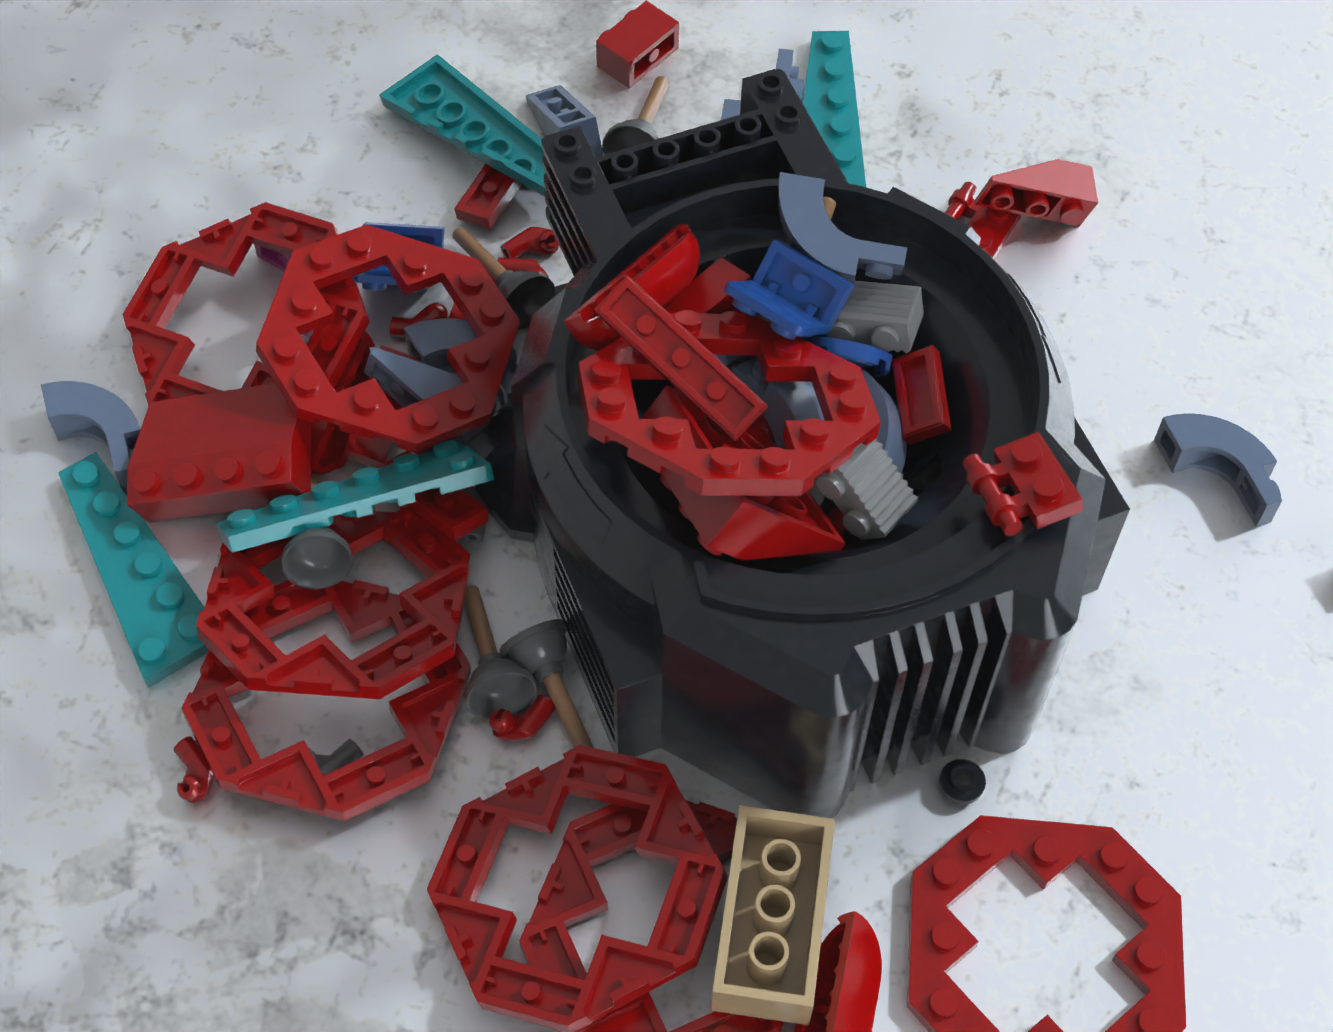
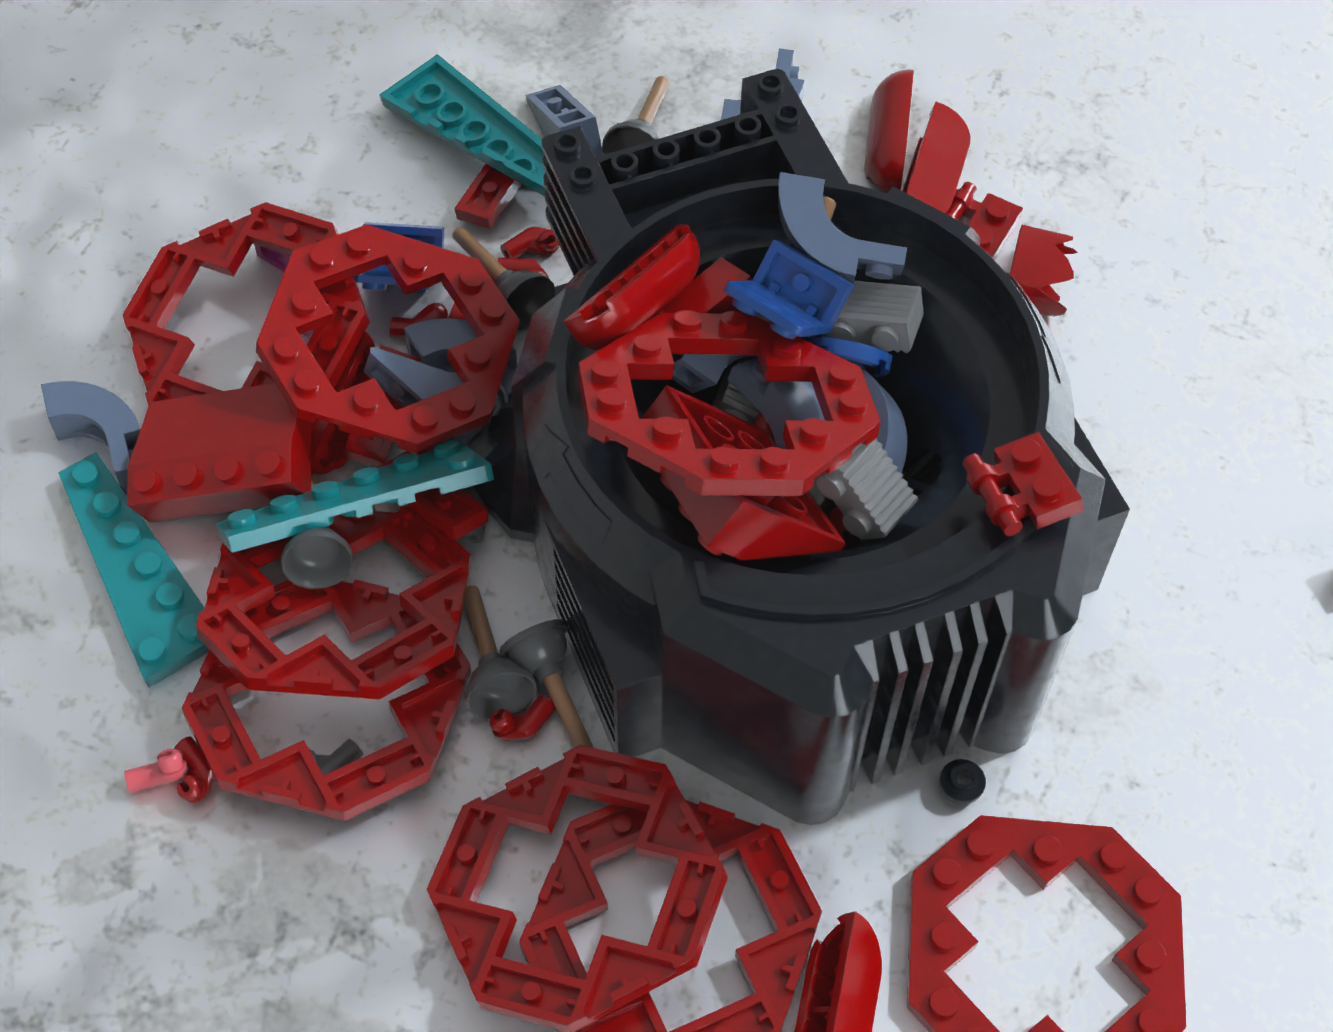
red tile [594,275,768,443] -> none
red brick [596,0,679,89] -> none
tan brick [711,805,835,1025] -> none
teal wing [803,31,866,187] -> none
red tile [892,345,951,445] -> none
red slope [974,159,1099,227] -> none
sand blue arch [1154,413,1283,527] -> none
none -> coral arm [124,748,187,793]
none -> red brick [864,69,914,193]
none -> red brick [902,101,971,214]
none -> red piece [1010,225,1078,317]

